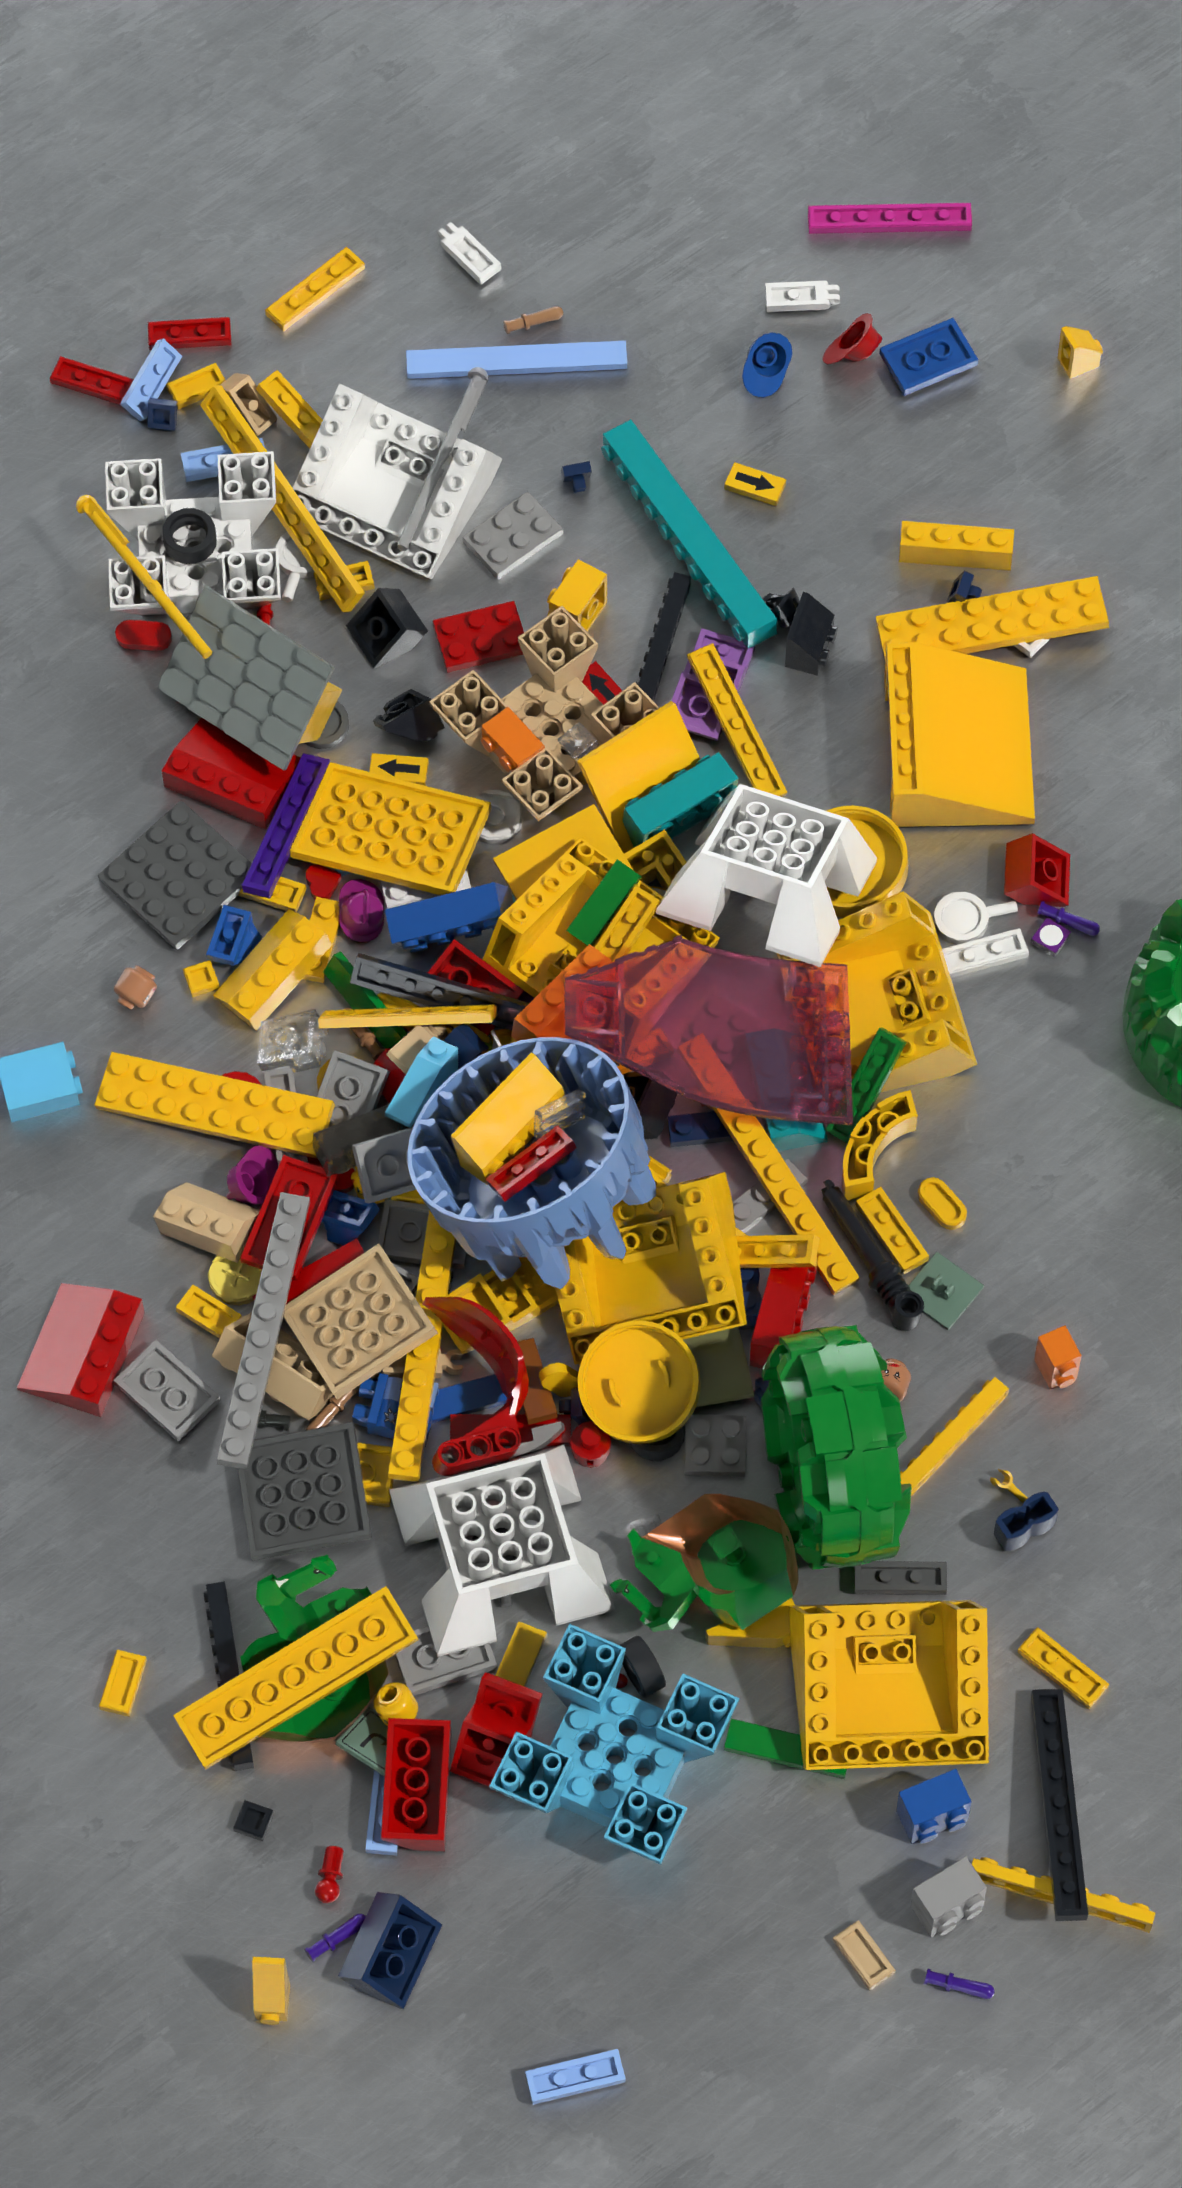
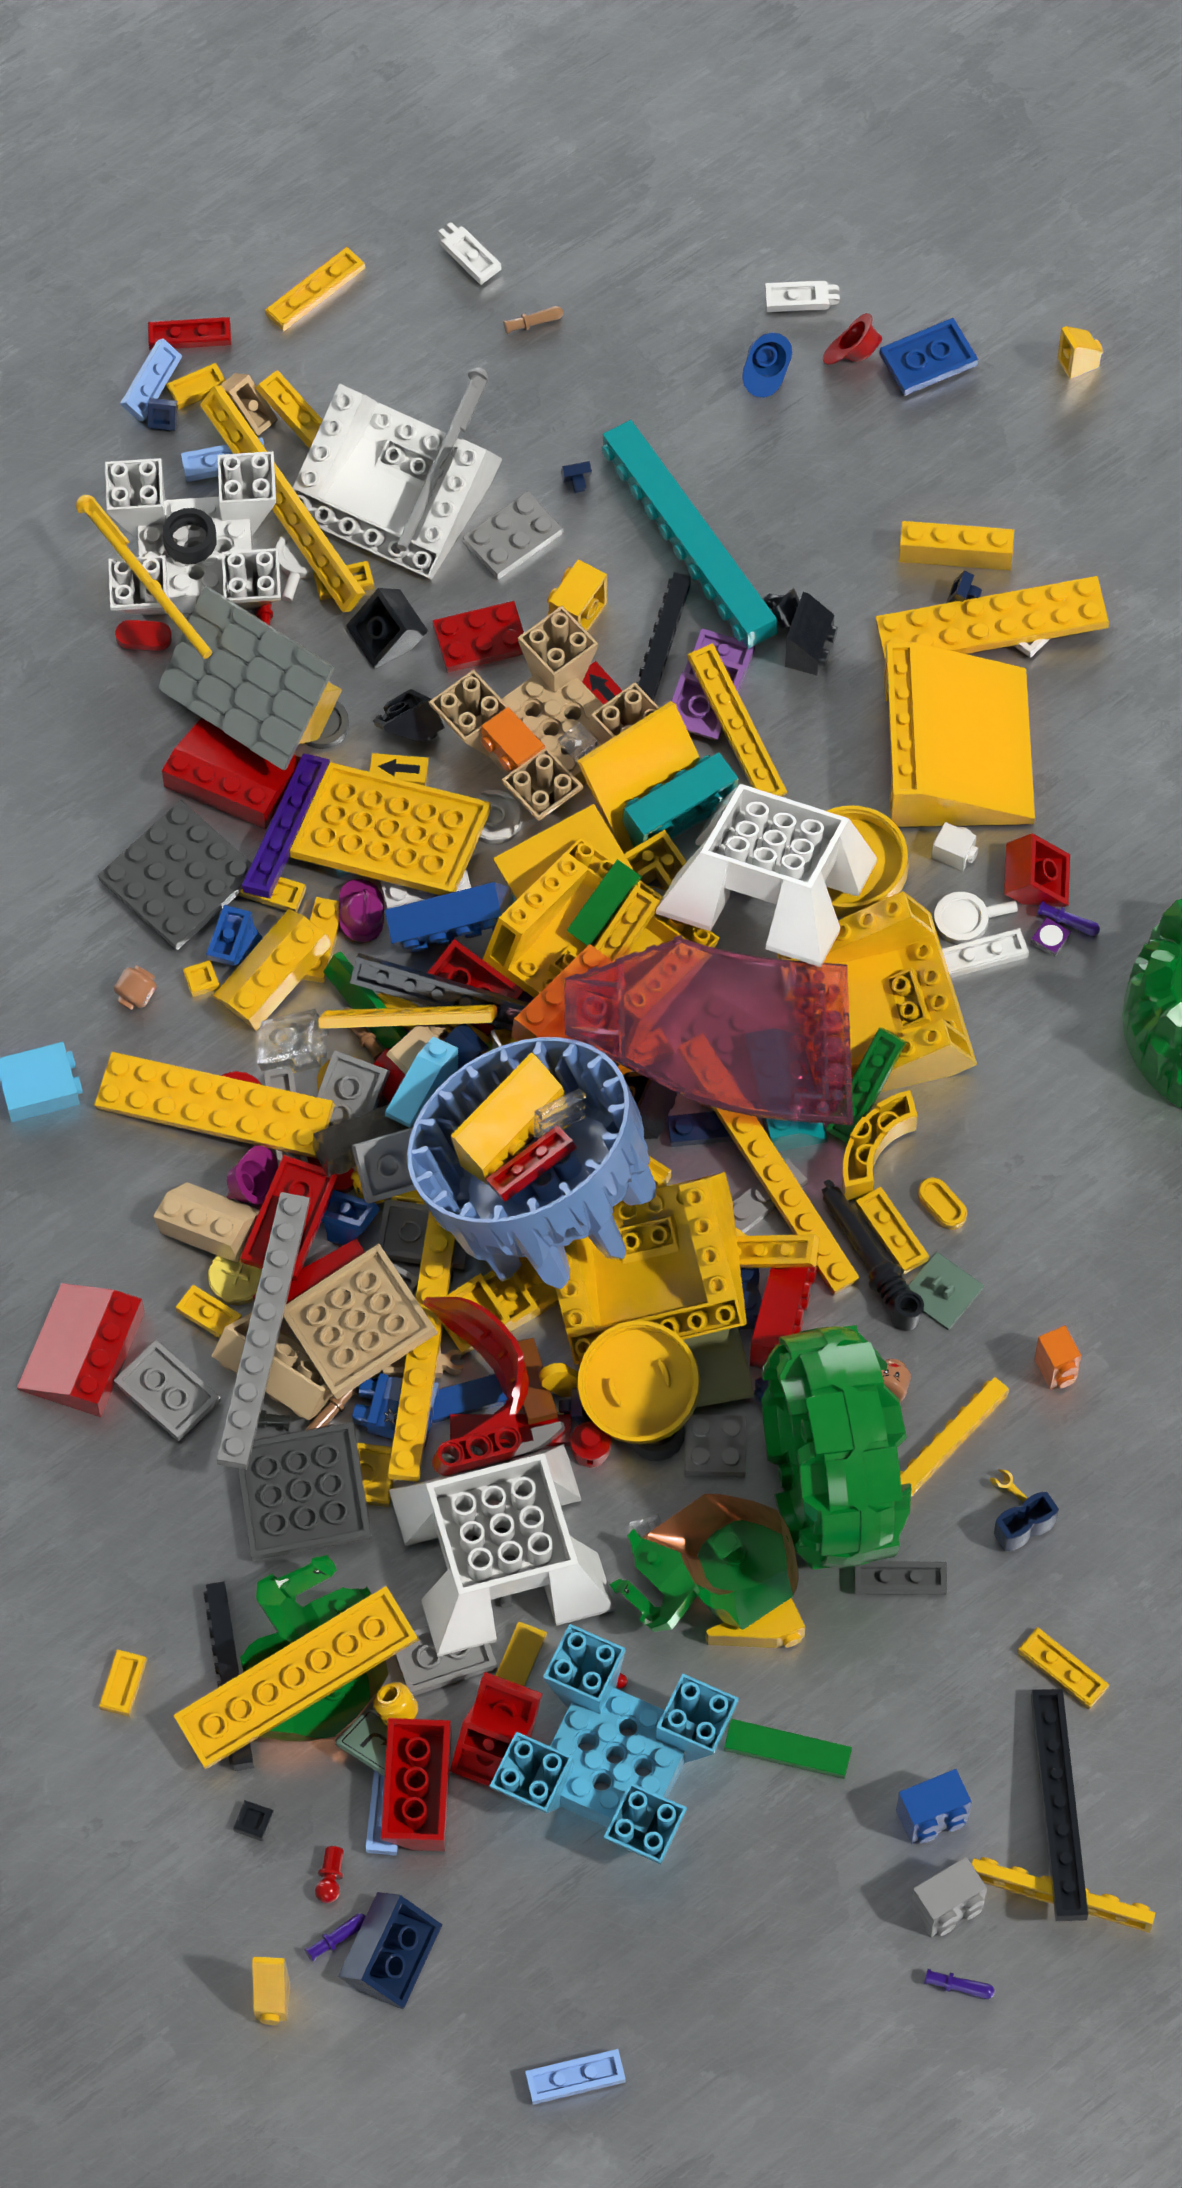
red tile [50,356,134,405] -> none
red tile [306,864,342,899] -> none
light blue tile [406,340,627,379] -> none
black tyre [620,1636,666,1698] -> none
yellow tile [724,462,786,506] -> none
yellow slope [789,1600,989,1770] -> none
dark pink tile [808,203,972,234] -> none
tan tile [833,1920,896,1991] -> none
none -> white brick [932,822,979,871]

